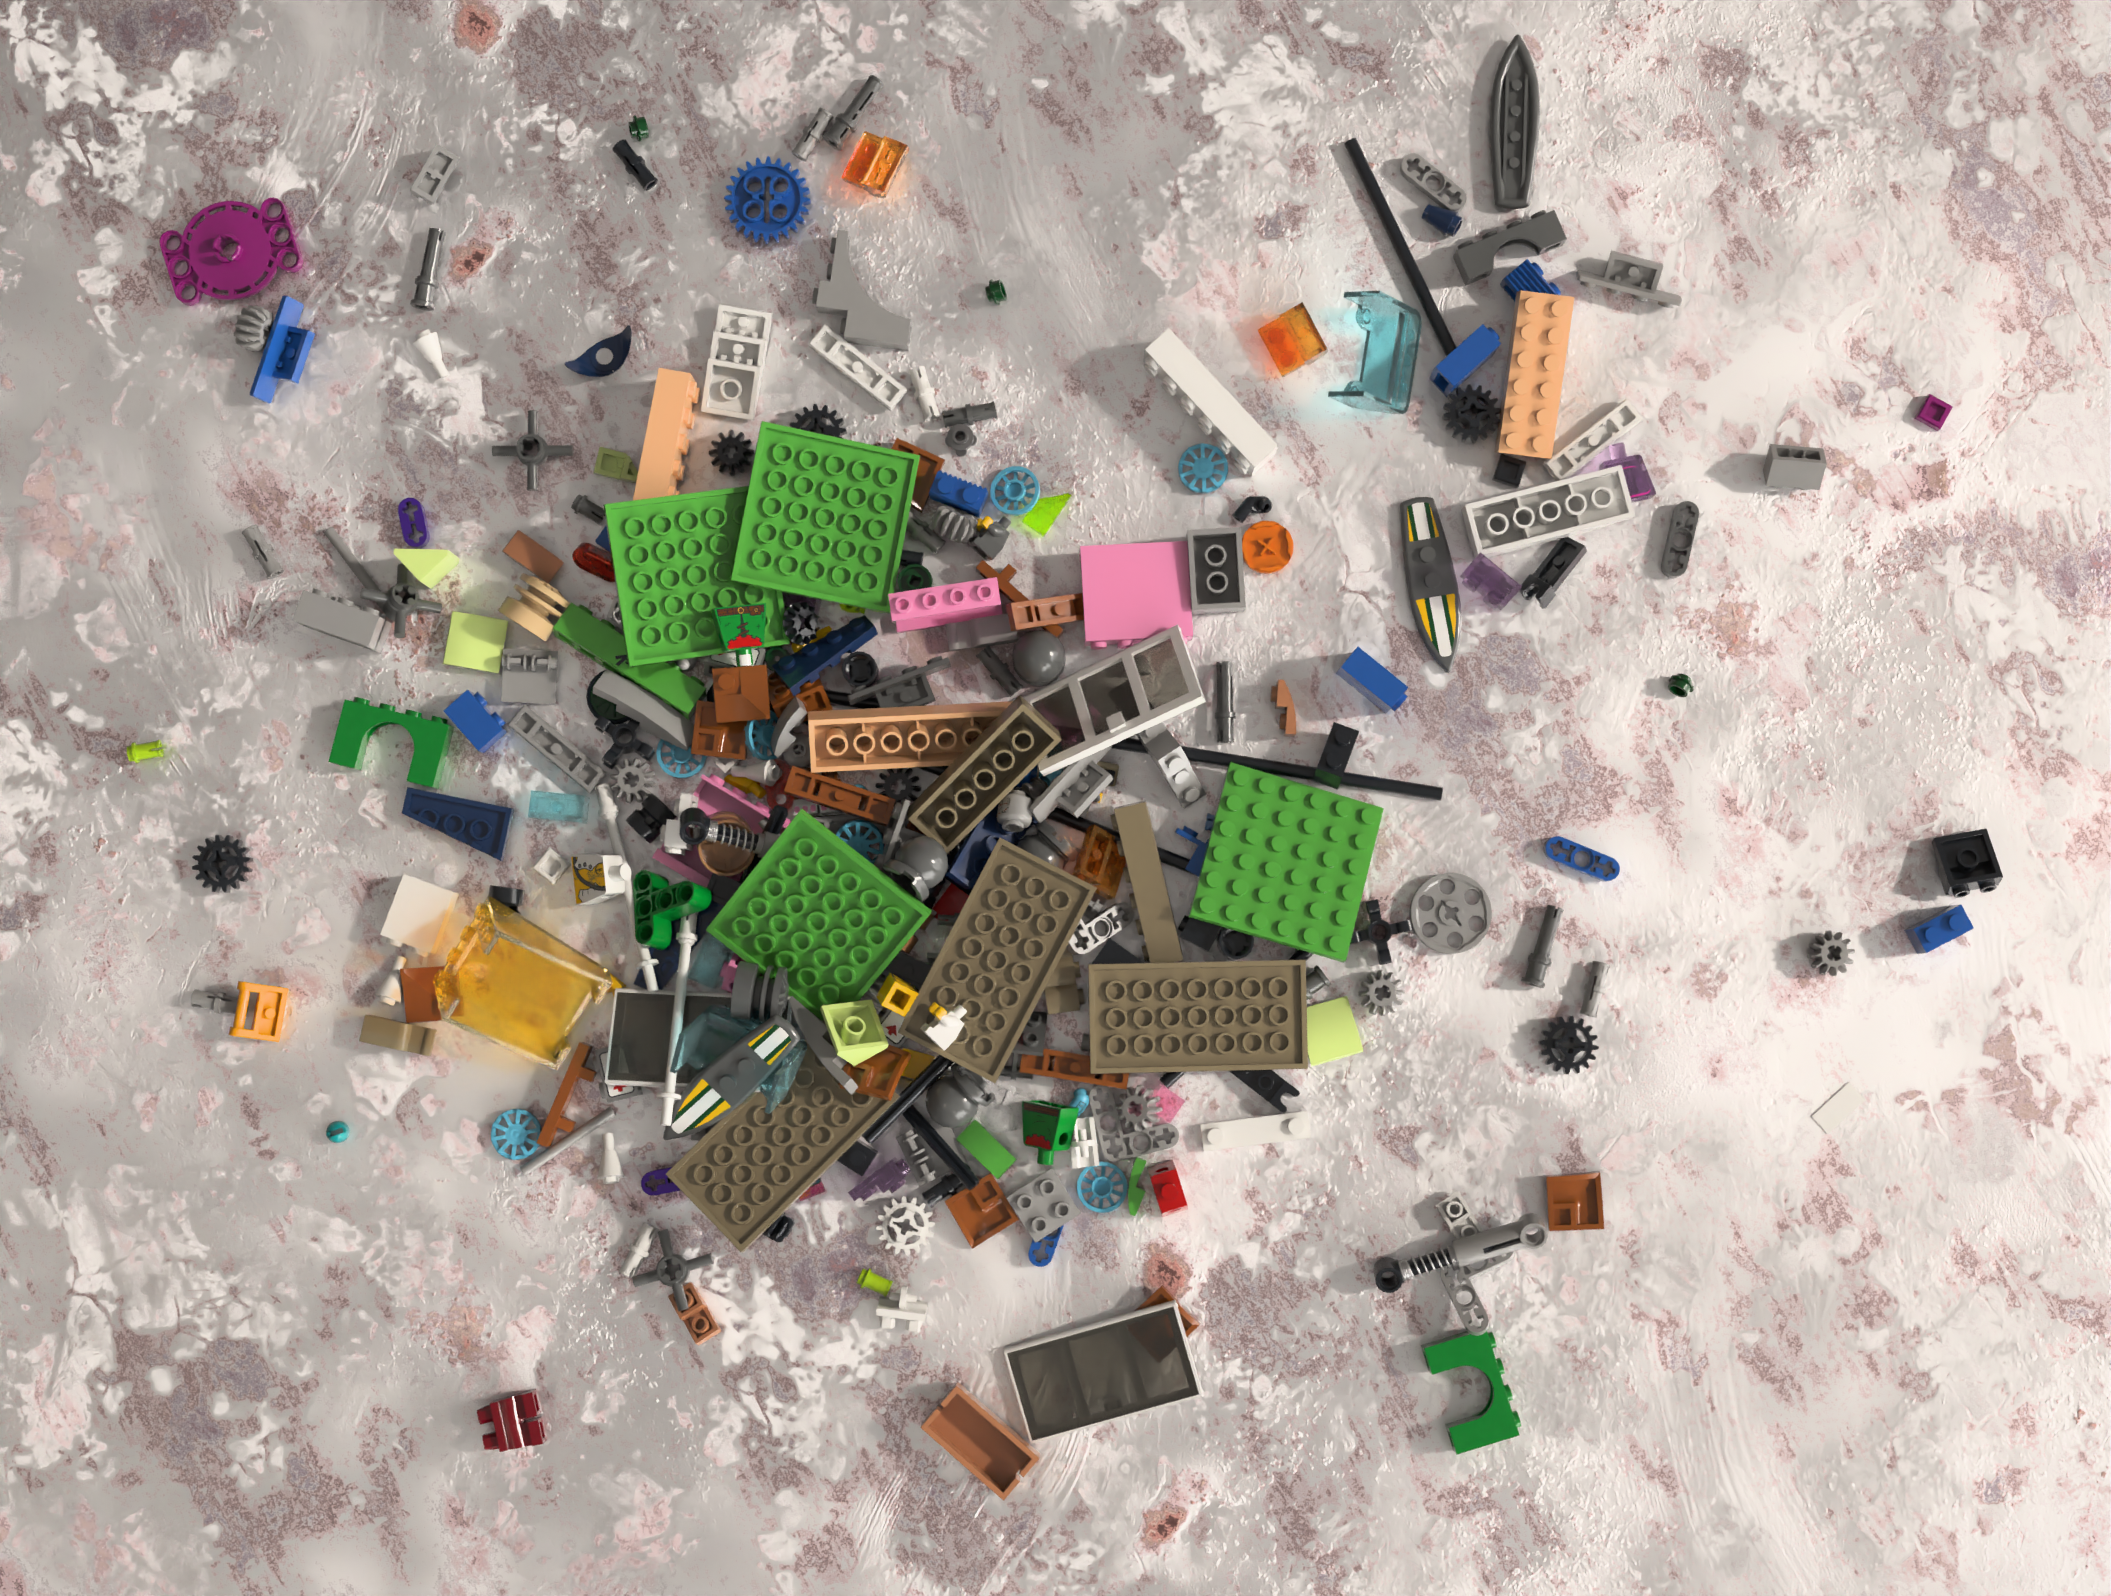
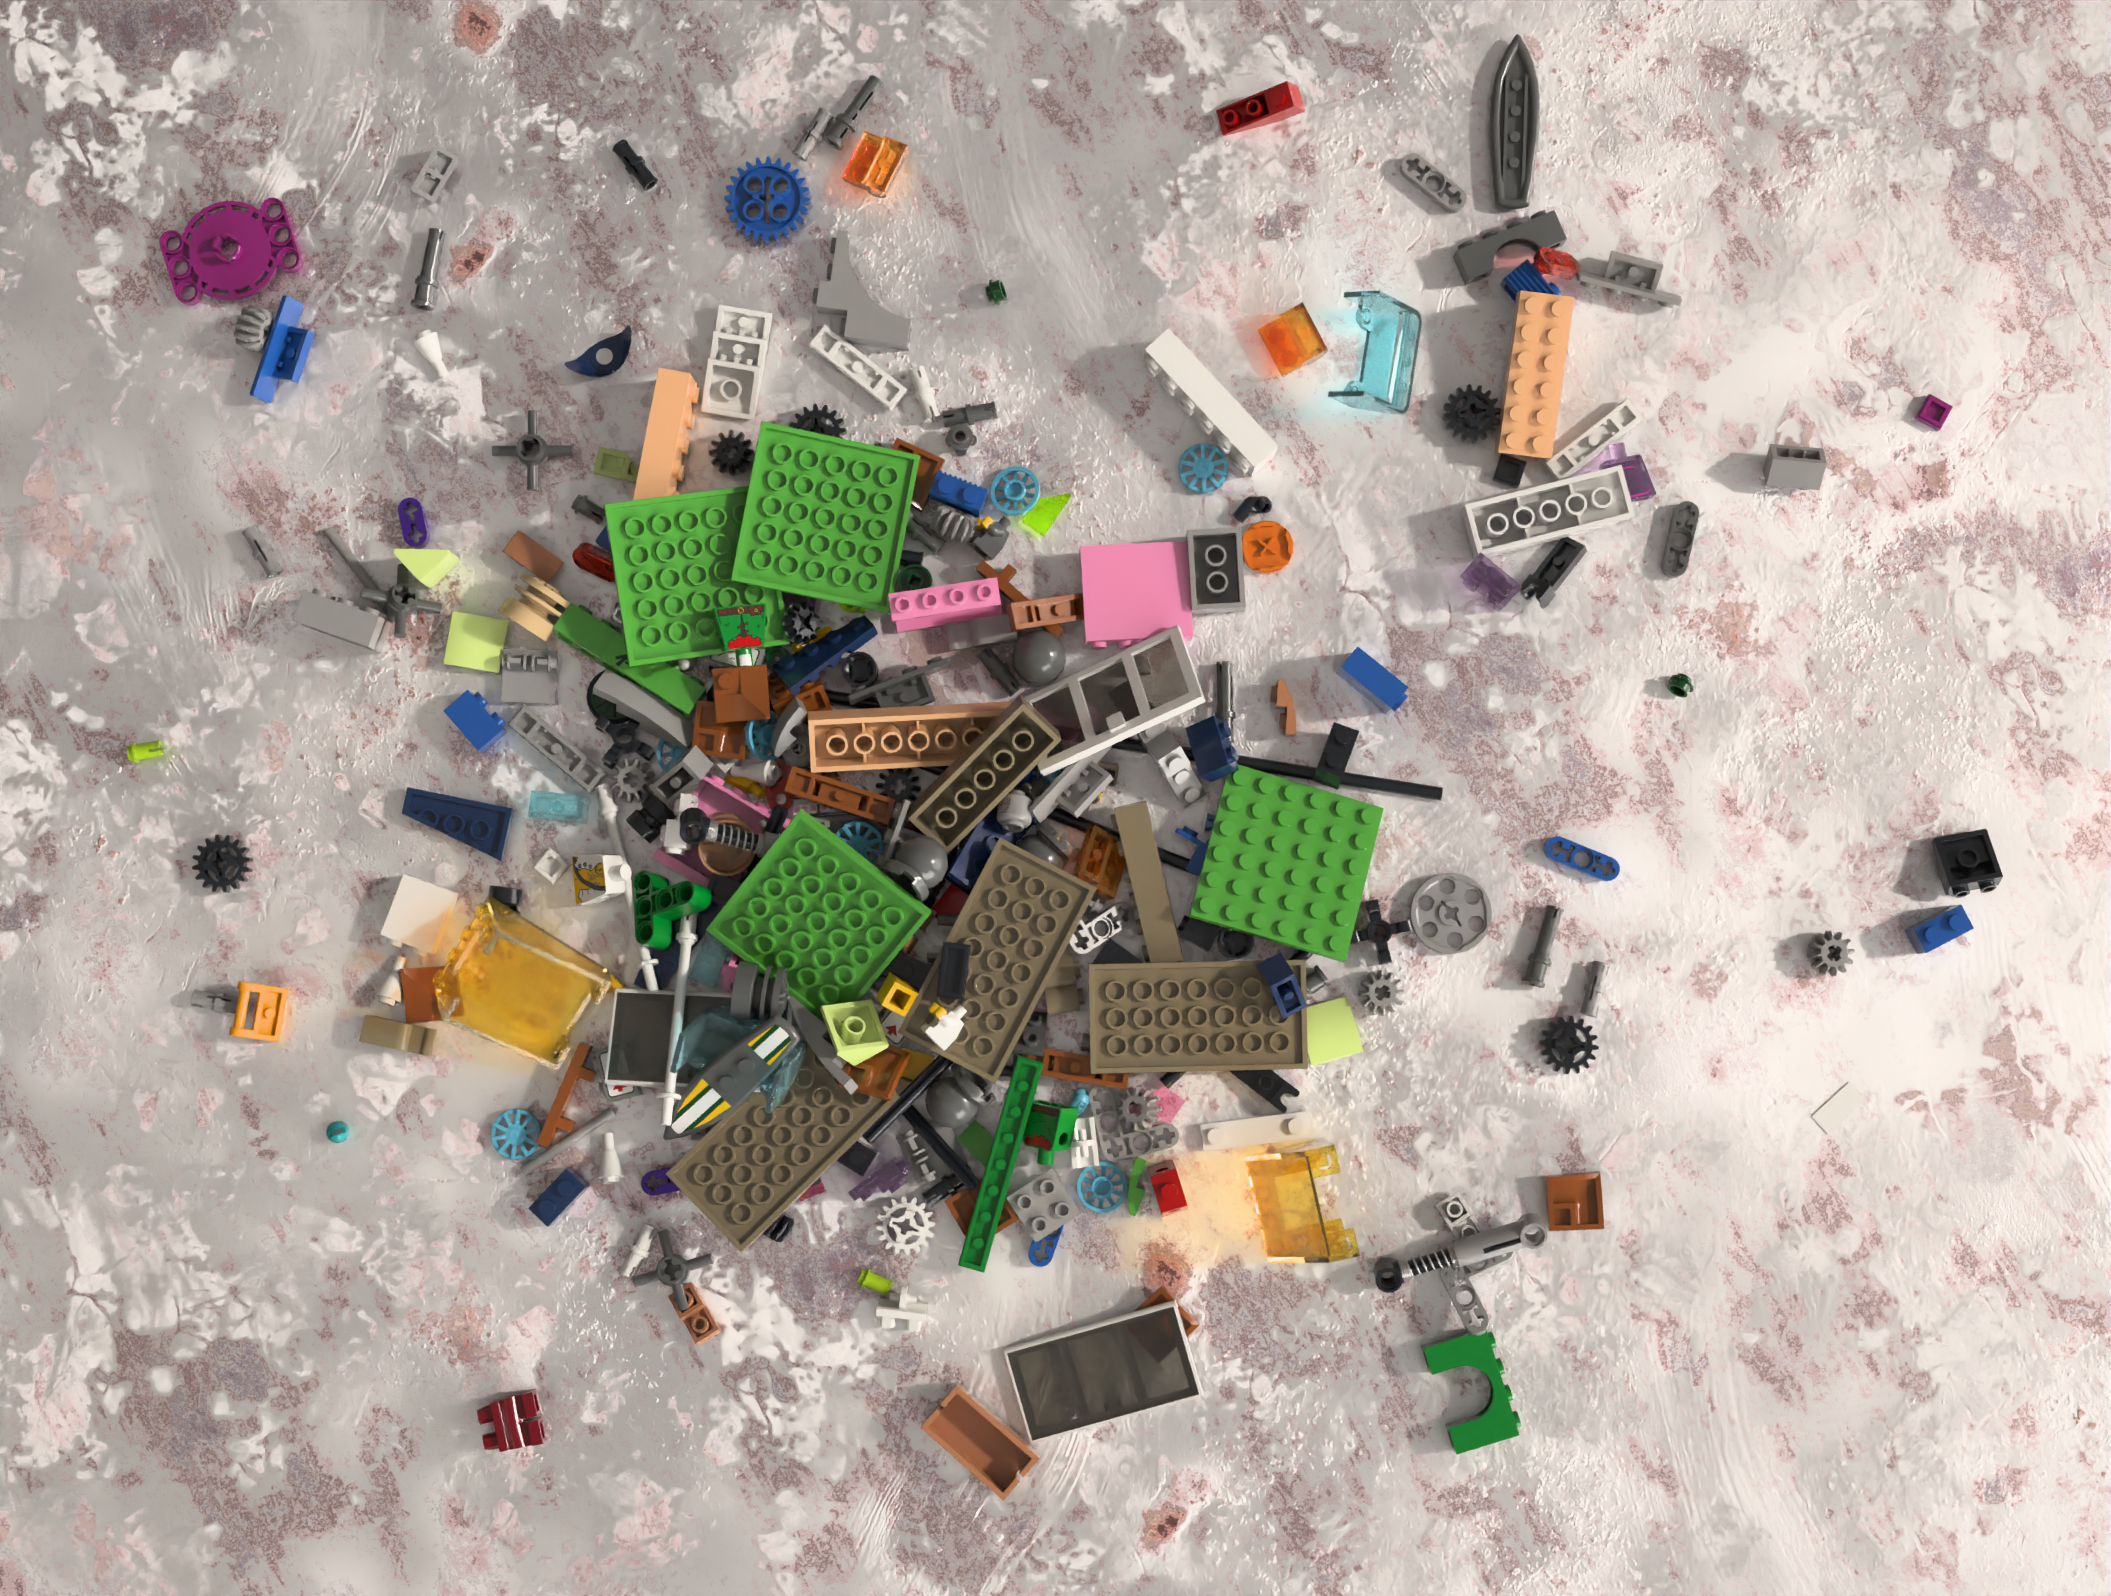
green arch [328,697,454,789] -> none
dark green plate [628,115,649,141] -> none
black piece [1344,138,1457,357] -> none
dark grey piece [1400,497,1462,673] -> none
dark blue cone [1422,204,1463,237] -> none
blue brick [1429,324,1501,398] -> none
none -> dark blue brick [528,1167,591,1227]
none -> light grey brick [649,745,714,807]
none -> black tile [936,942,971,1000]
none -> green tile [958,1055,1044,1273]
none -> dark blue brick [1185,716,1239,782]
none -> red slope [1216,81,1305,136]
none -> clear yellow windscreen [1244,1138,1360,1263]
none -> dark blue slope [1257,952,1307,1019]
none -> clear red plate [1533,247,1580,280]

